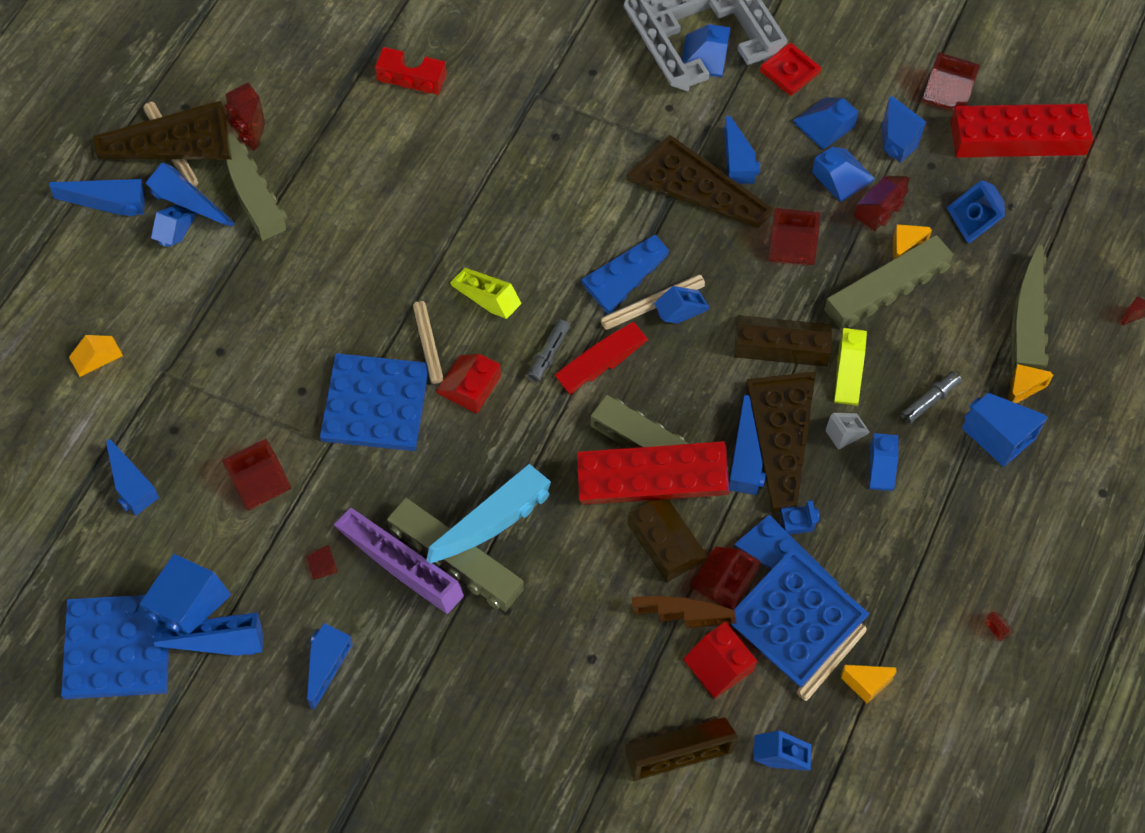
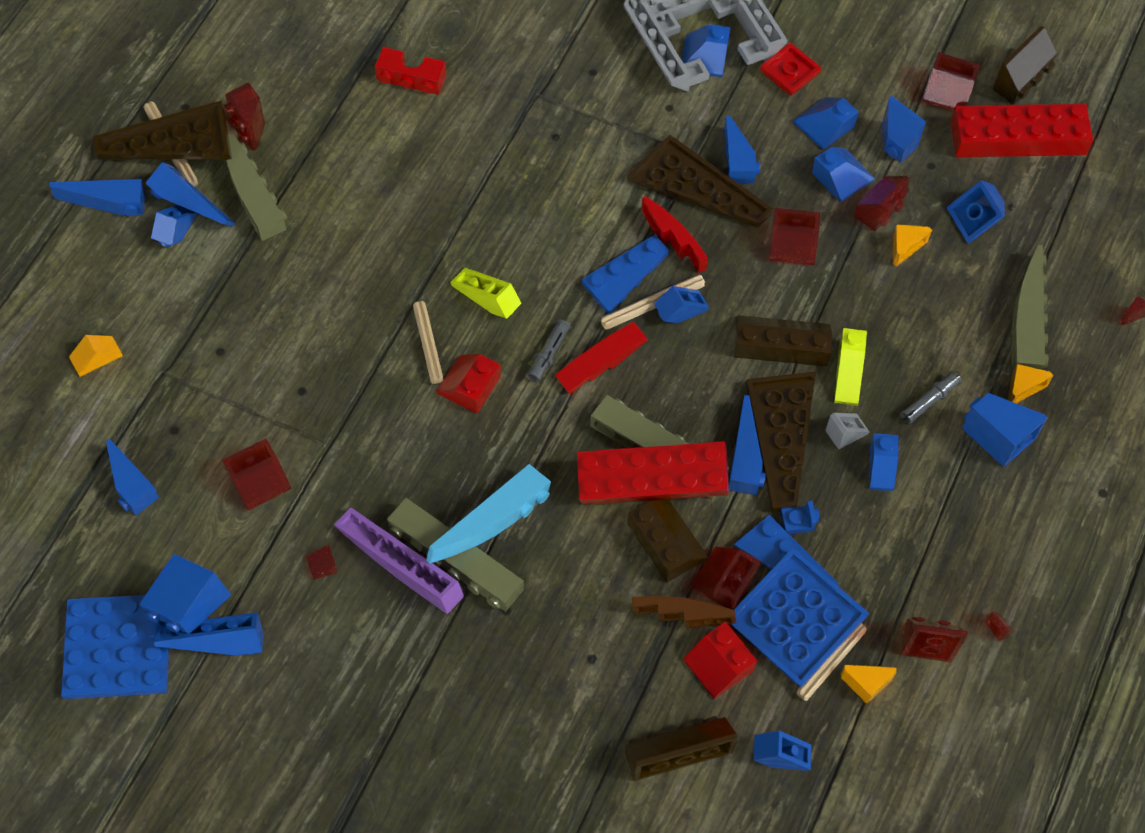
blue slope [307,623,353,710] -> none
blue plate [320,353,429,451] -> none
olive brick [824,235,954,330] -> none
none -> red slope [641,196,708,273]
none -> clear red slope [901,617,968,663]
none -> slope [993,25,1057,105]

